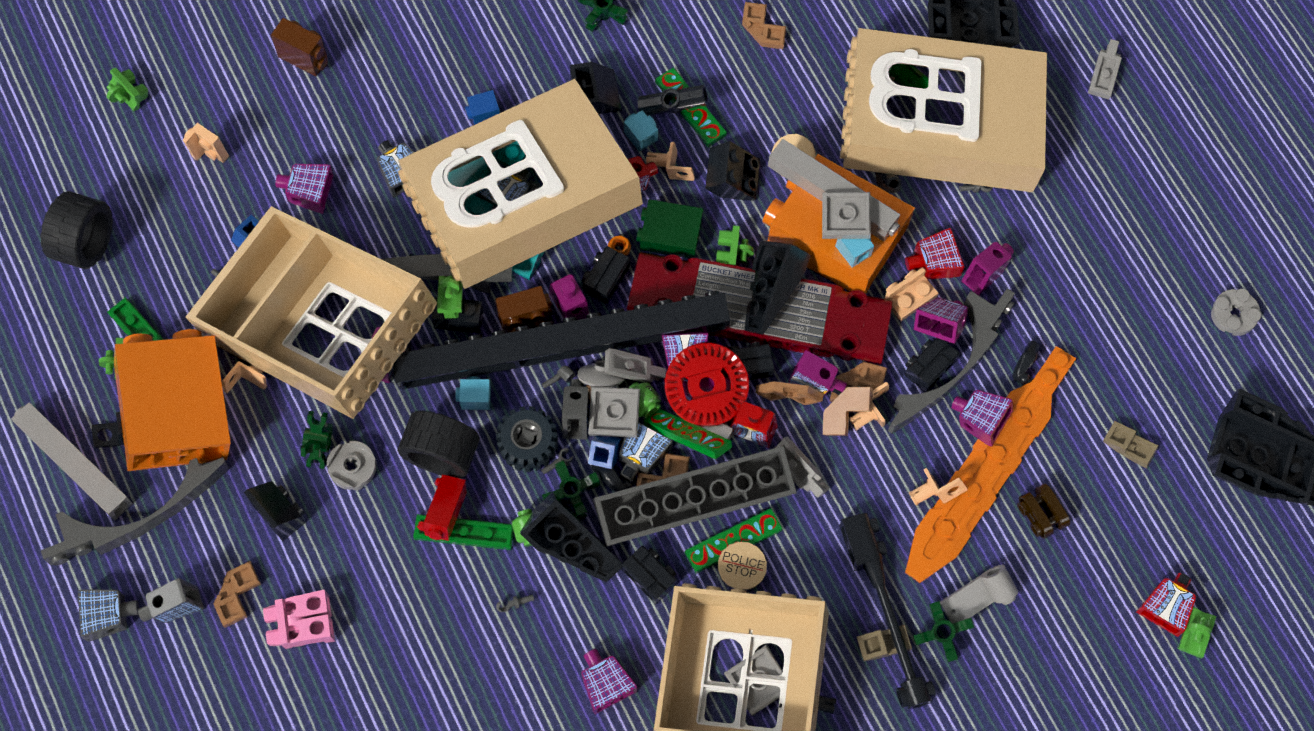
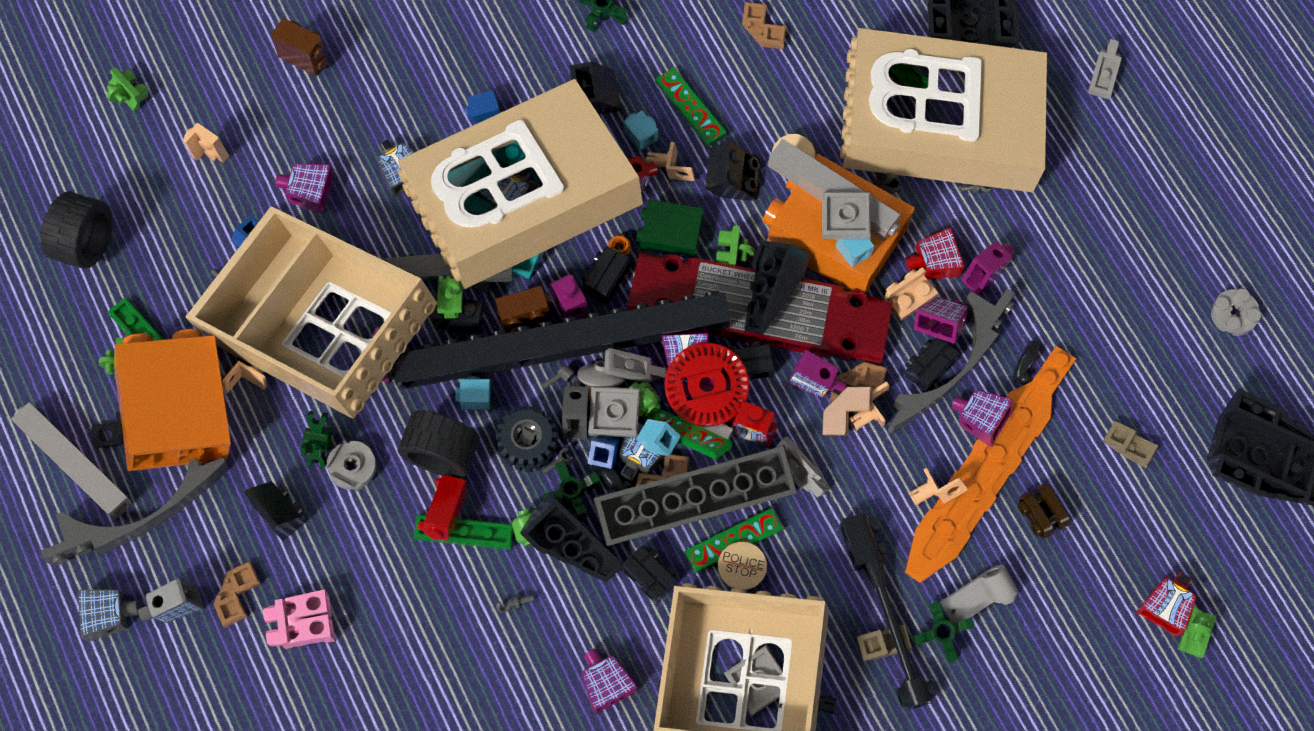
black piece [637,85,708,116] -> none
medium nougat tile [755,381,823,405] -> none
none -> medium azure brick [636,419,681,456]

